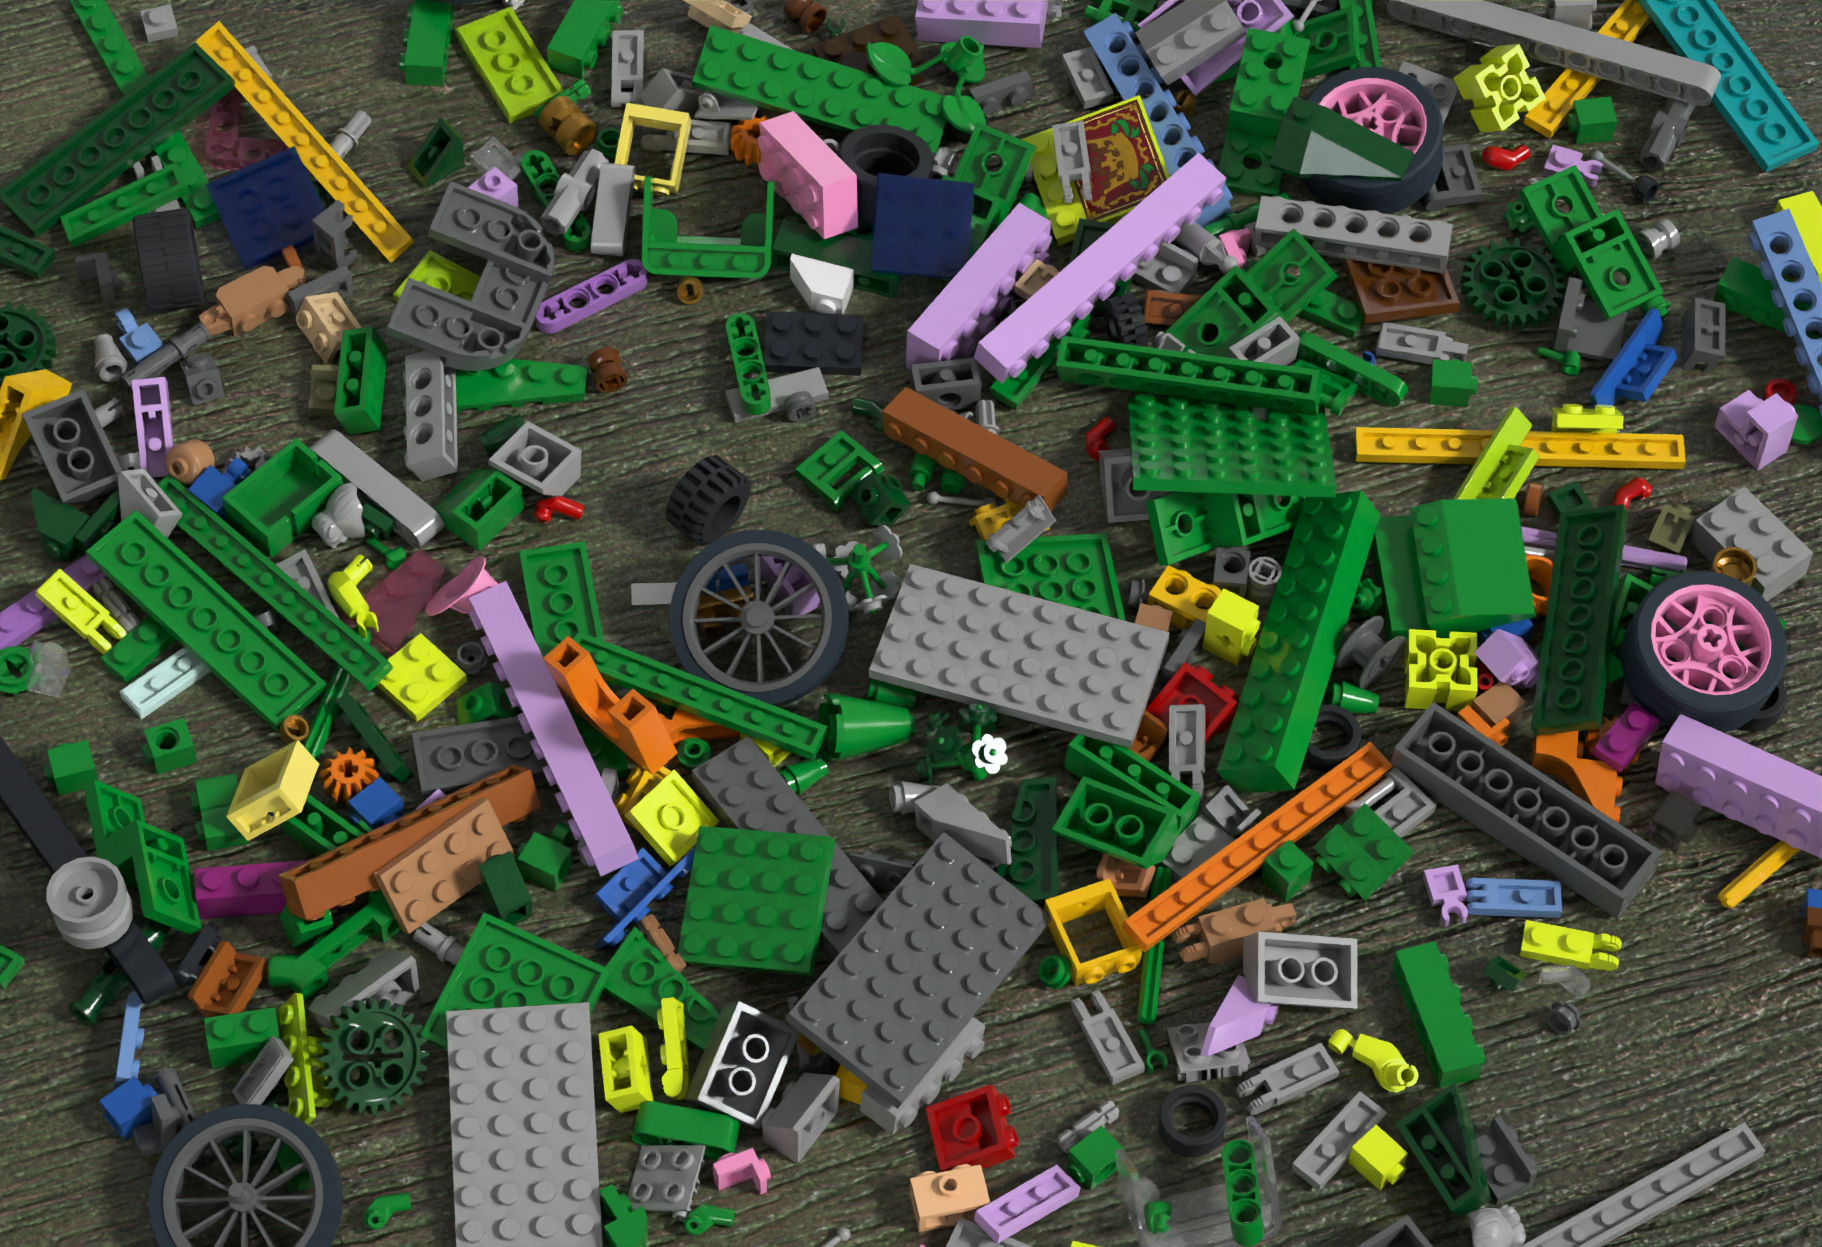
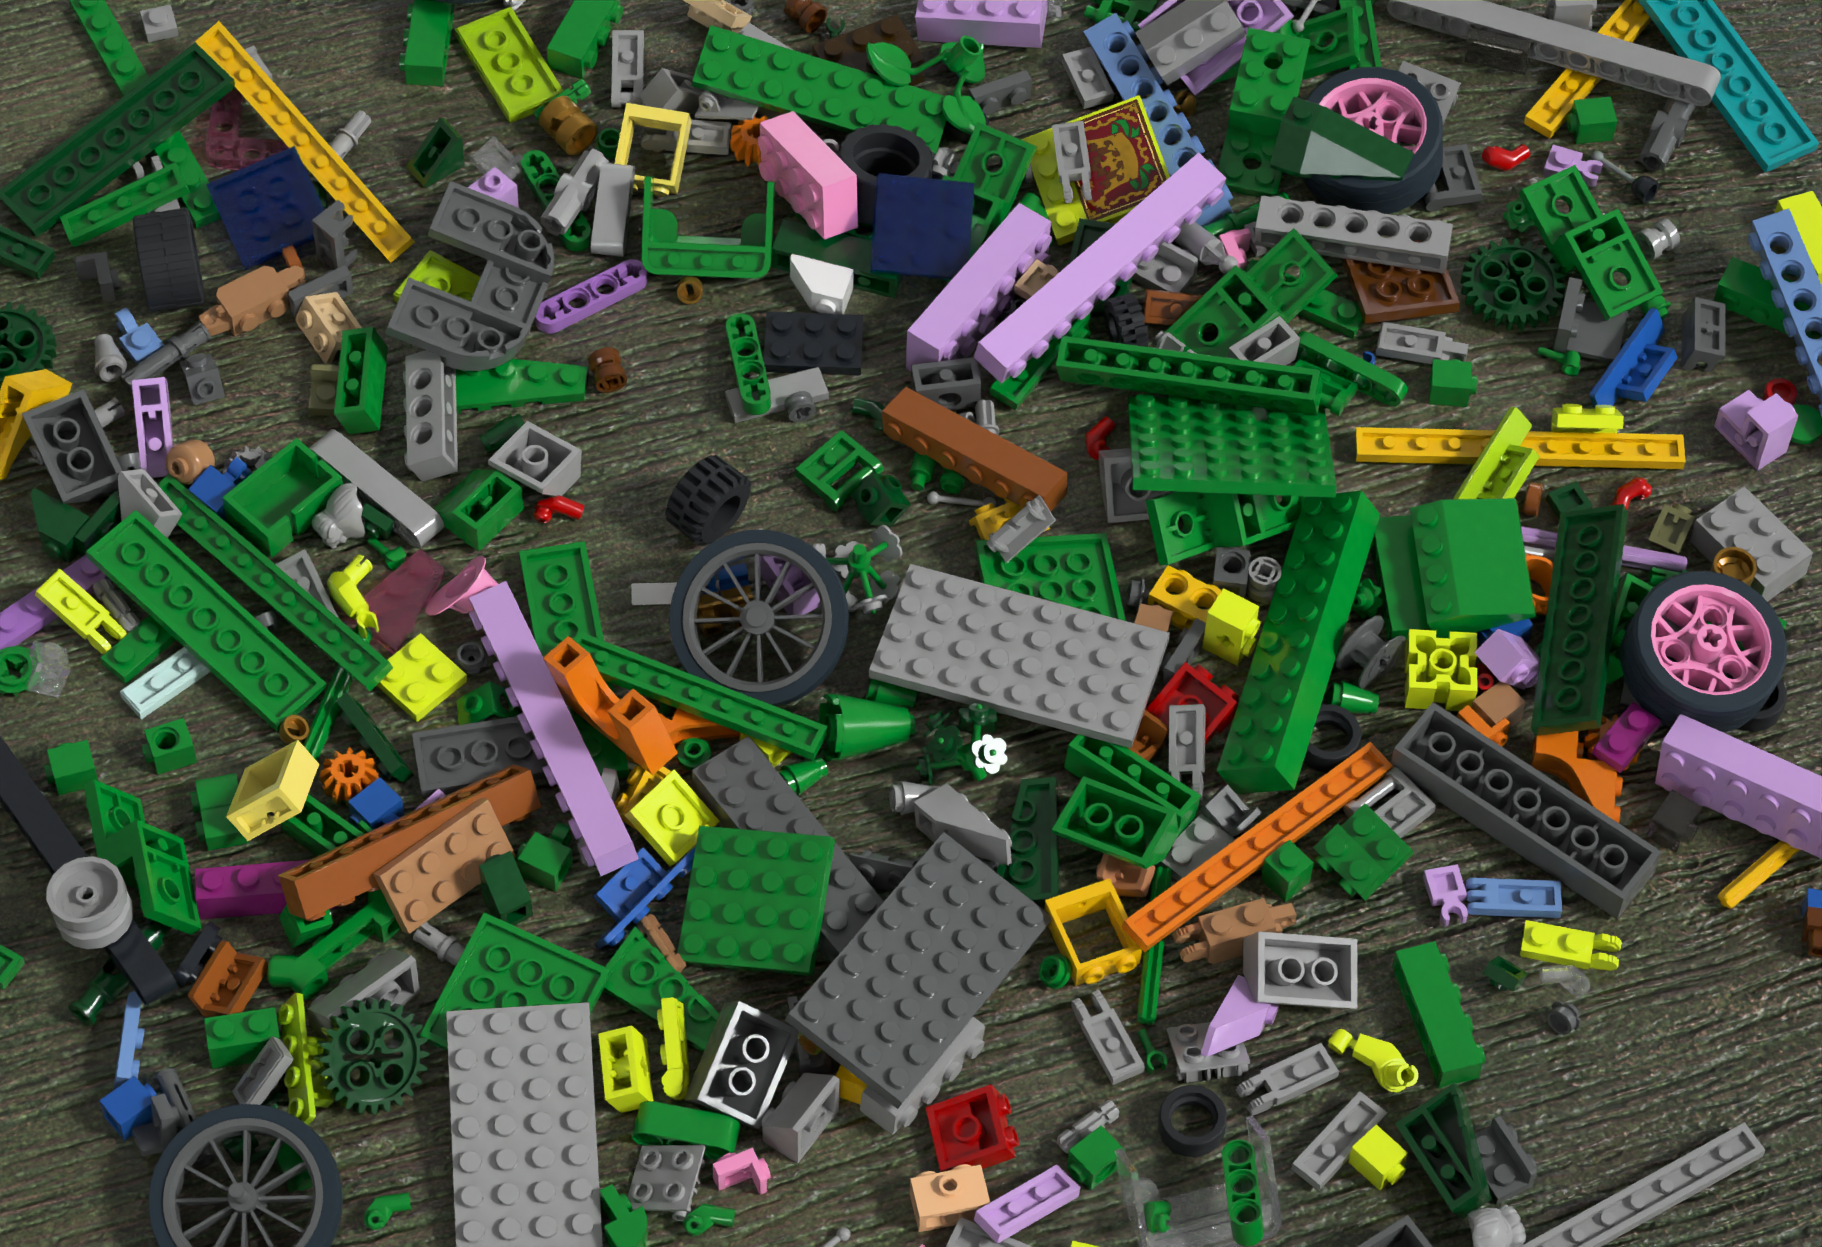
neon yellow brick [1453,44,1546,132] -> none

